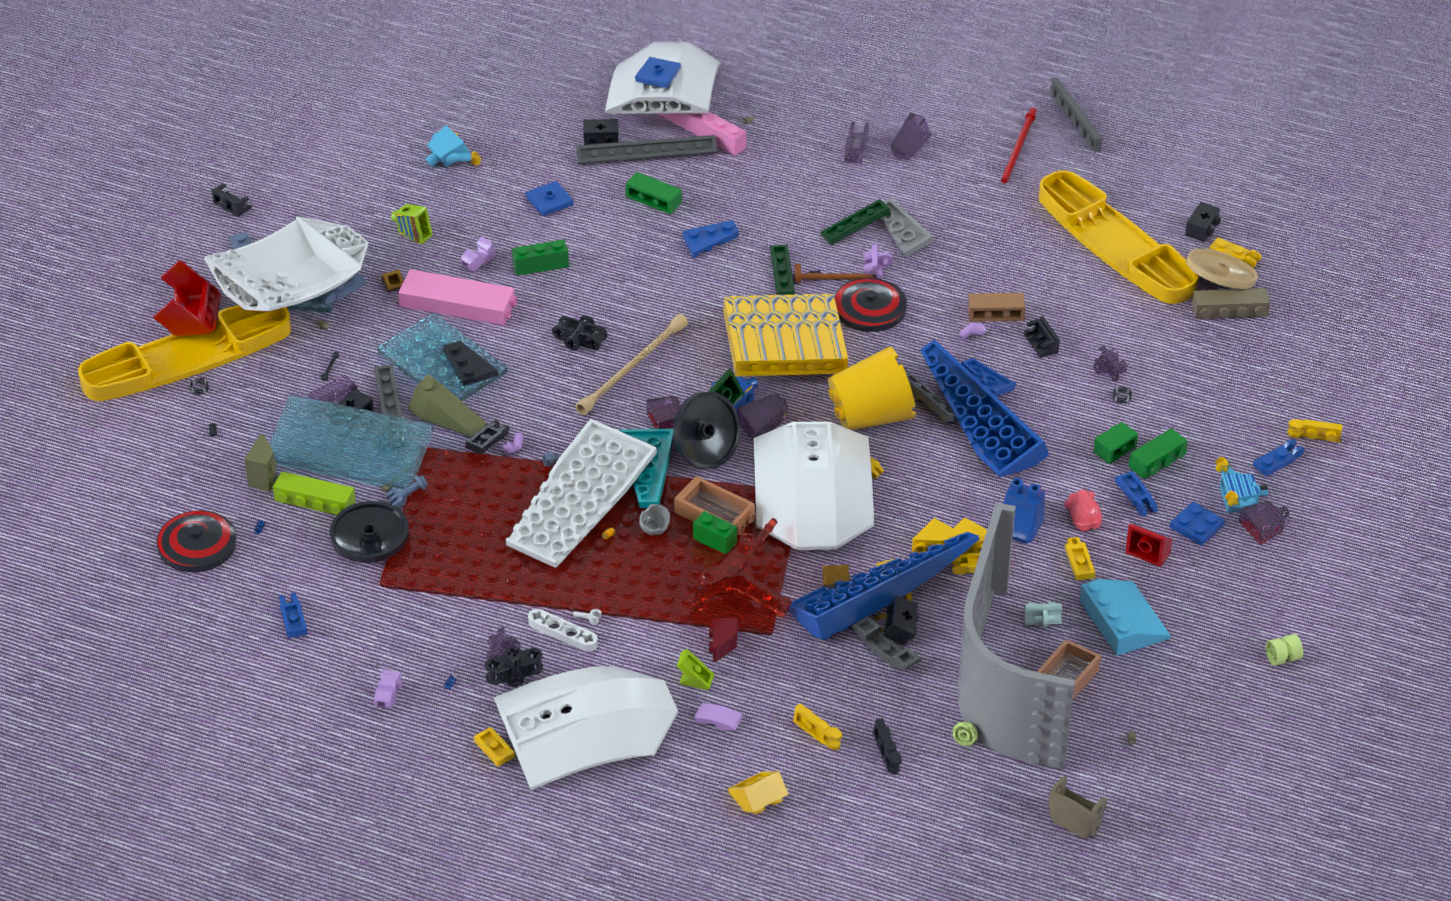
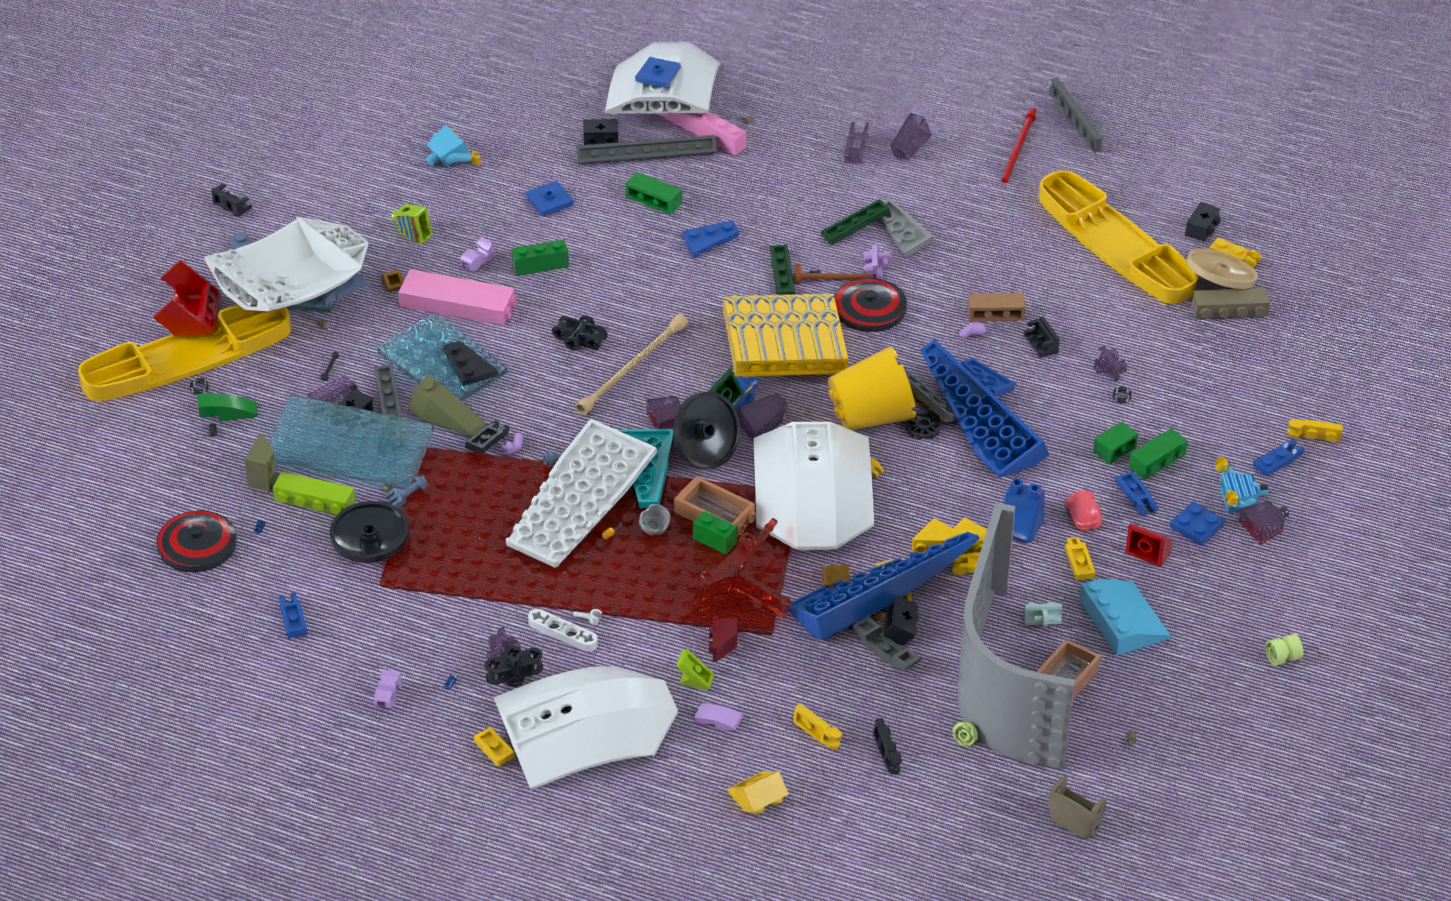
none -> green slope [197,393,258,421]
none -> black wheel [906,412,941,440]

